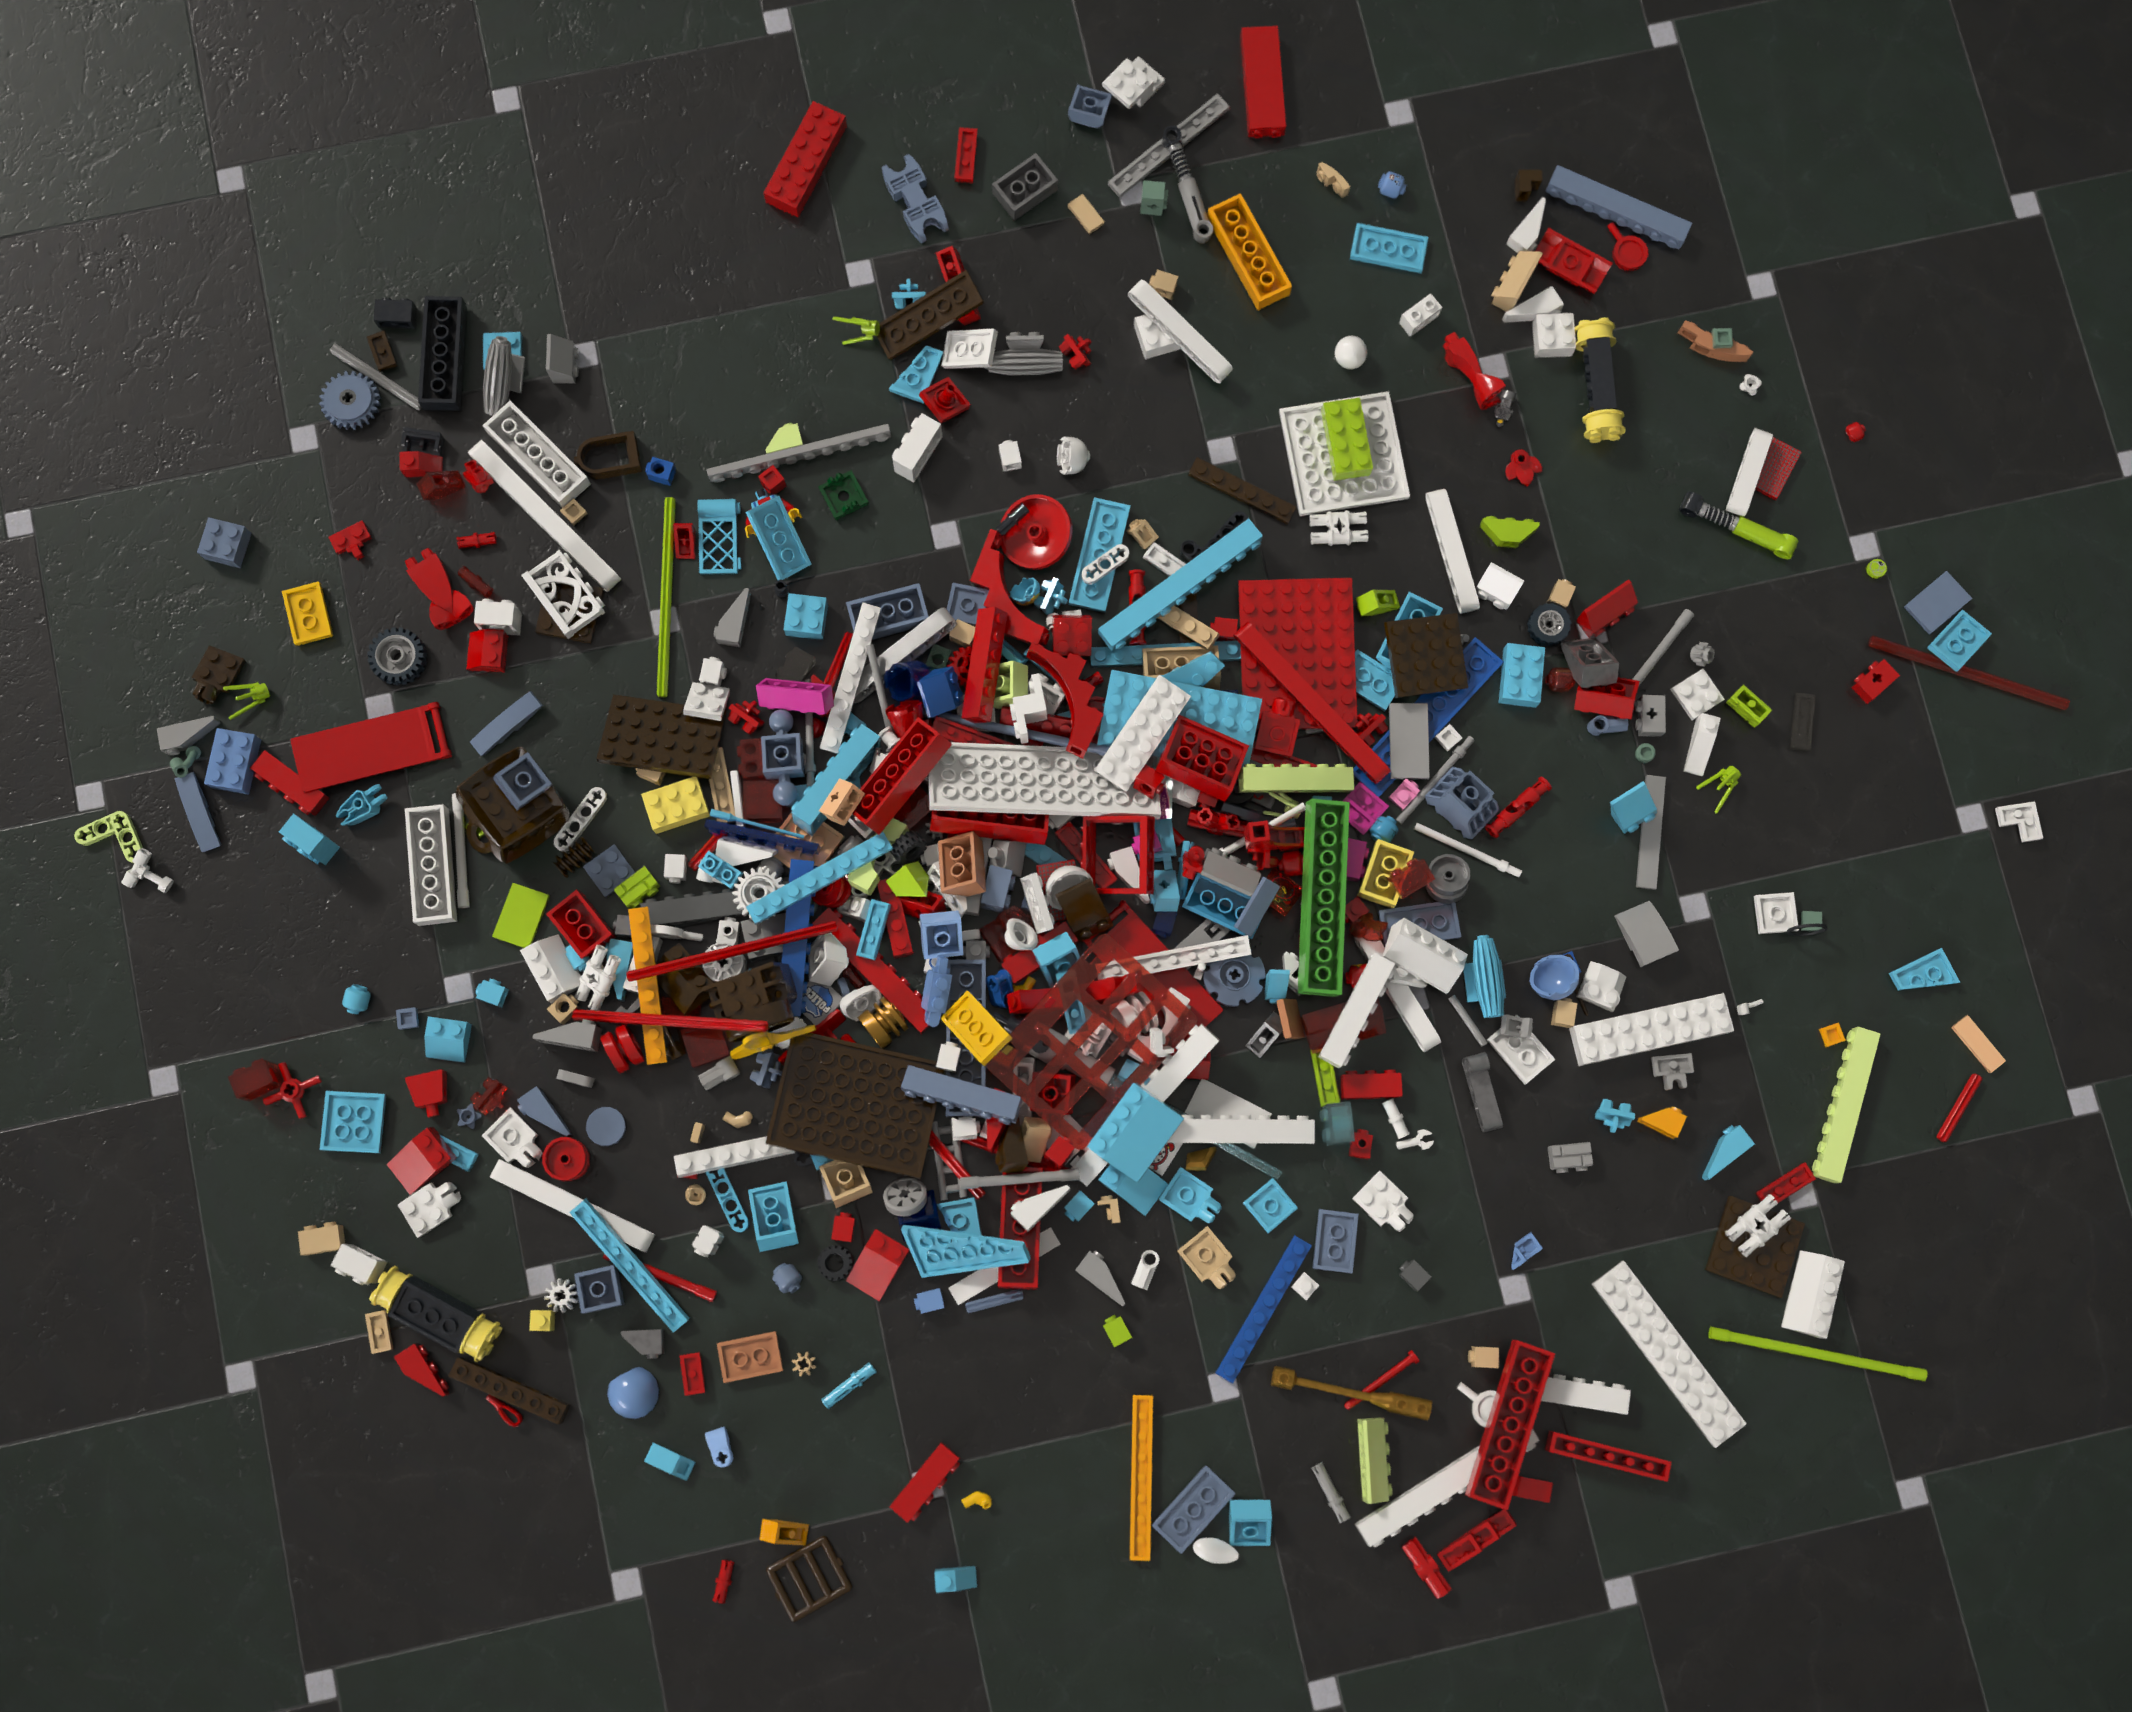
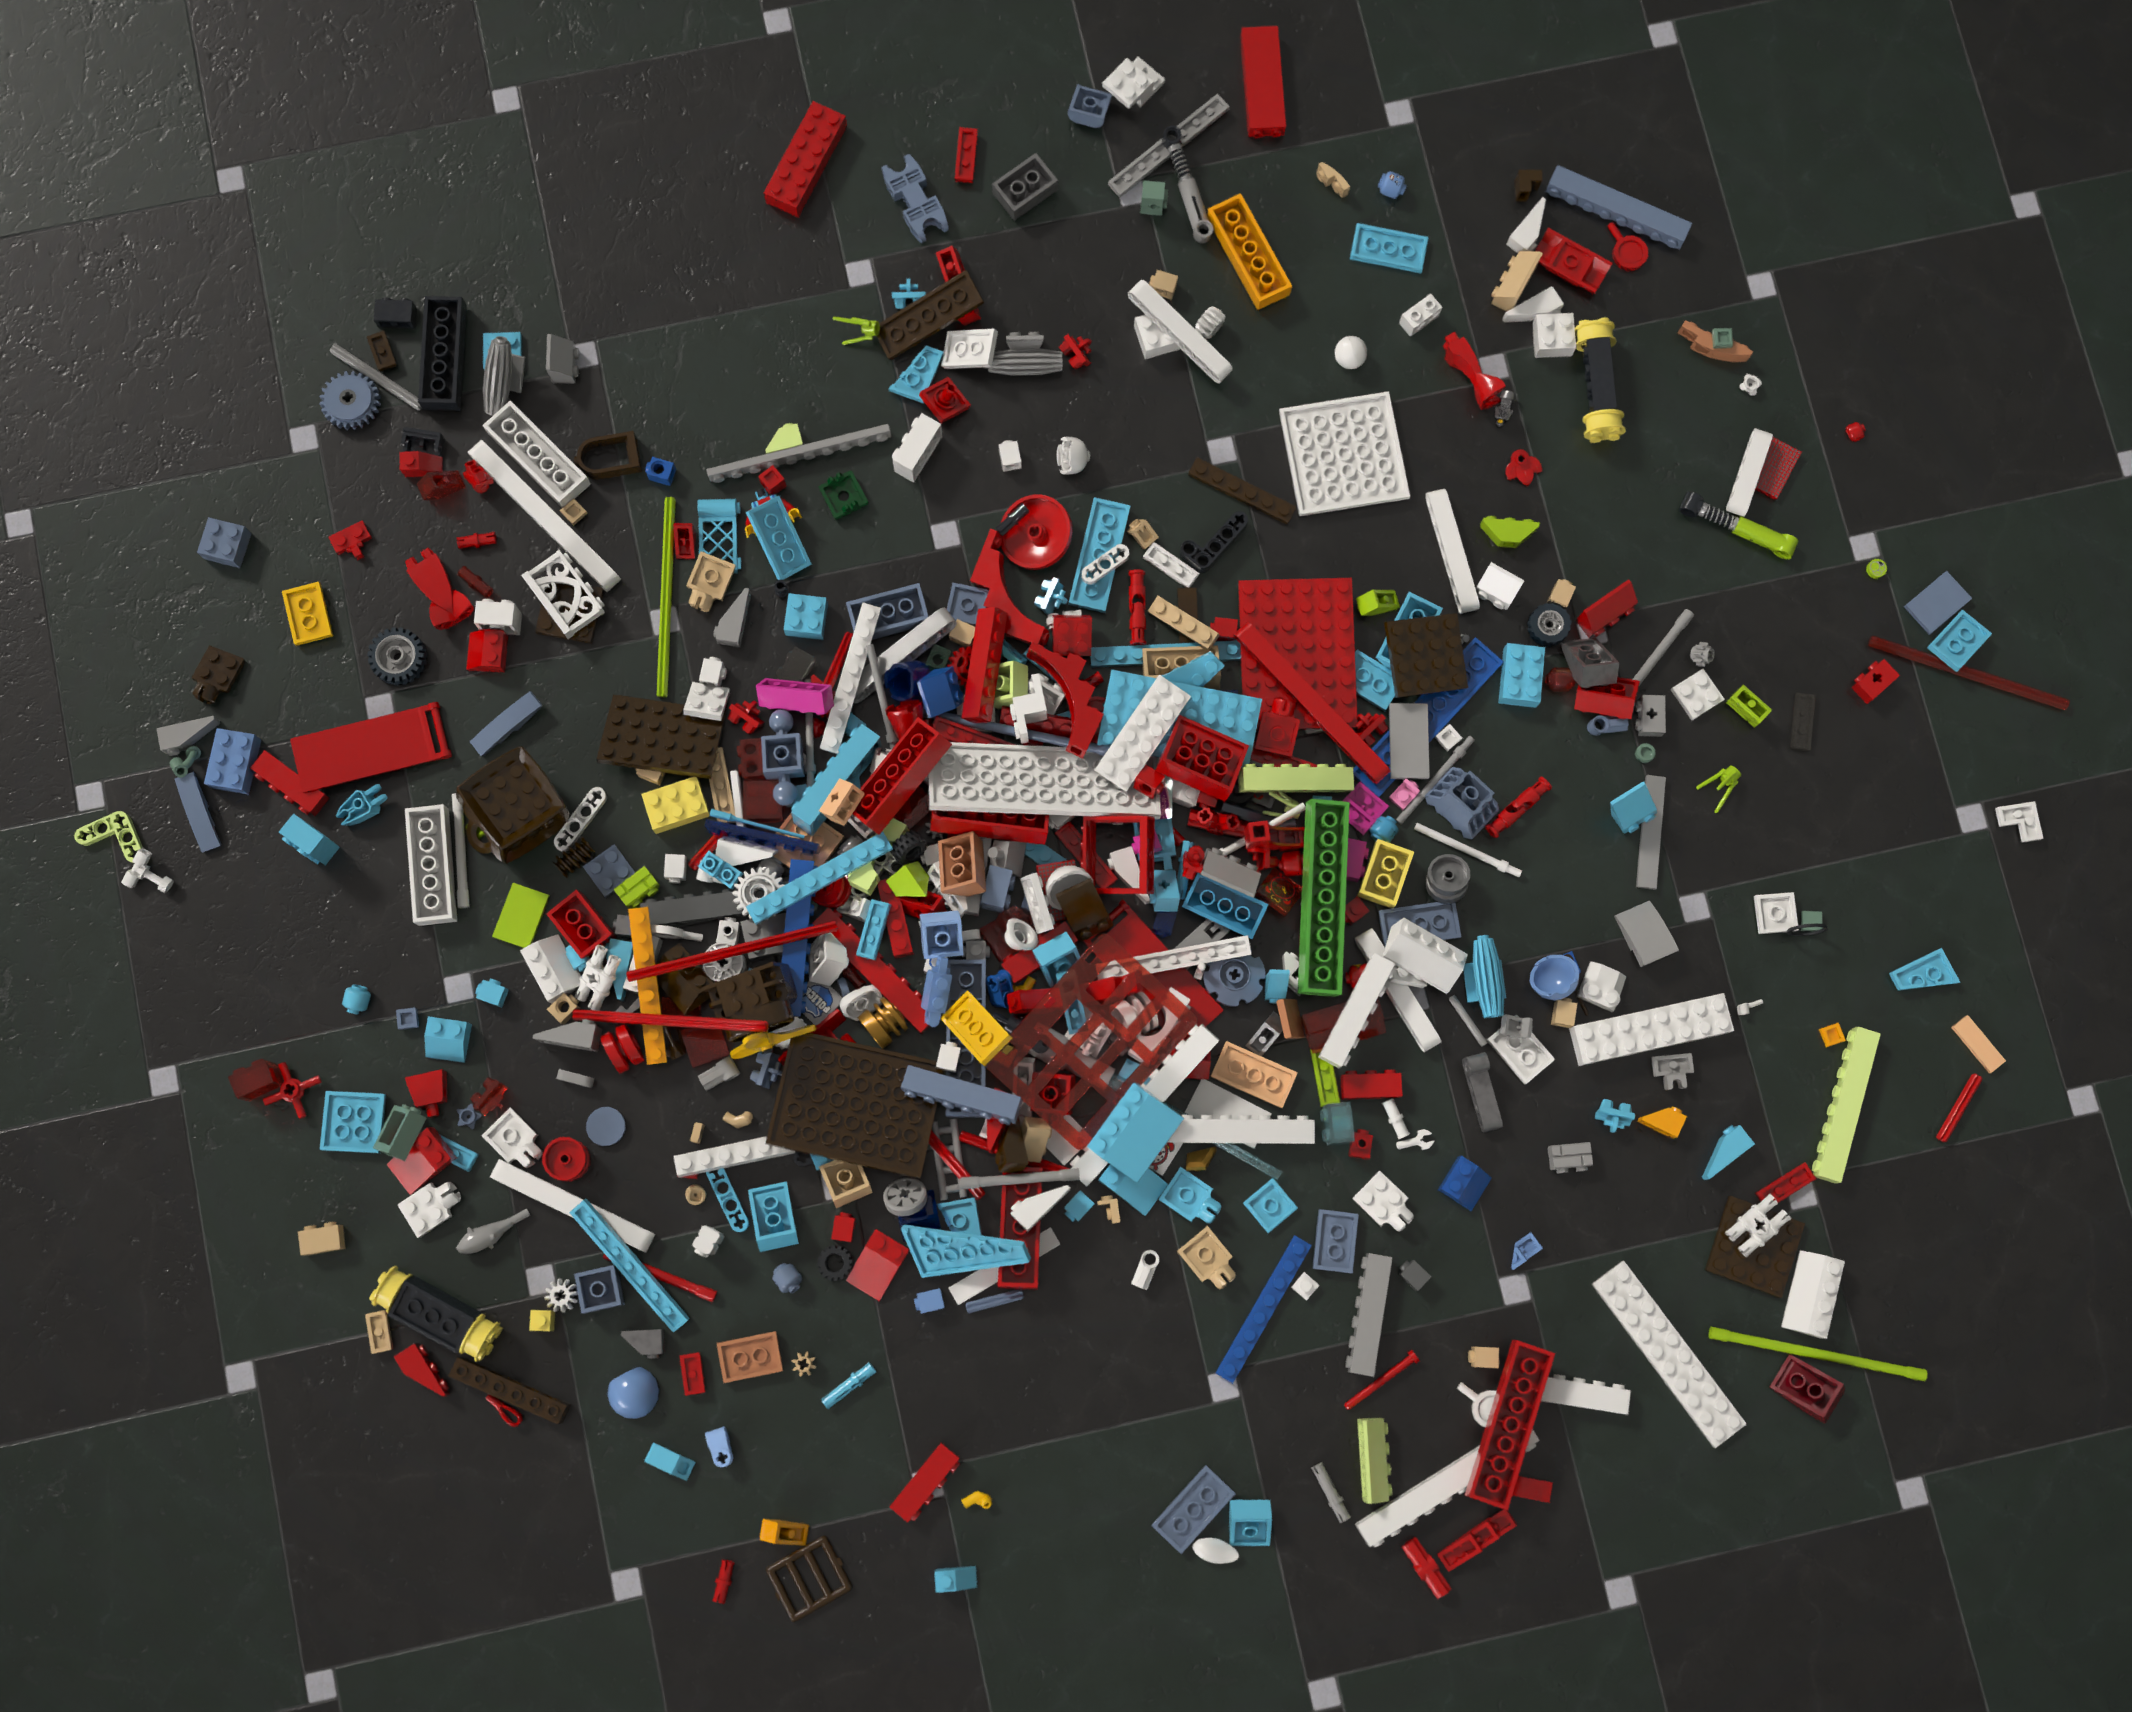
lime plant [223,682,270,720] -> none
white brick [331,1244,388,1285] -> none
sand blue brick [493,752,552,810] -> none
sand blue slope [517,1086,573,1137] -> none
white bush [878,726,901,752] -> none
white window [951,1116,980,1141] -> none
medium azure hair [1010,577,1040,605] -> none
red brick [1043,1136,1075,1171] -> none
tan tile [1068,194,1104,234] -> none
light grey slope [1075,1251,1125,1307] -> none
medium azure brick [1098,519,1263,651] -> none
lime brick [1103,1315,1132,1347] -> none
light orange plate [1130,1395,1153,1561] -> none
white bracket [1150,1027,1174,1057] -> none
sand blue tile [1234,877,1280,937] -> none
pearl gold bar [1271,1366,1432,1421] -> none
white pin [1309,510,1368,546] -> none
lime brick [1321,397,1373,481] -> none
clear red plate [1350,913,1388,941] -> none
clear red bracket [1387,858,1435,899] -> none
red brick [1545,1431,1671,1482] -> none
white slope [1684,713,1720,776] -> none
none -> sand green window [373,1104,426,1161]
none -> light grey piece [456,1208,530,1255]
none -> tan plate [686,551,736,612]
none -> white gear [1195,306,1225,339]
none -> light nougat plate [1211,1041,1298,1109]
none -> light grey brick [1345,1253,1392,1377]
none -> blue slope [1438,1156,1491,1211]
none -> dark red slope [1770,1354,1846,1424]

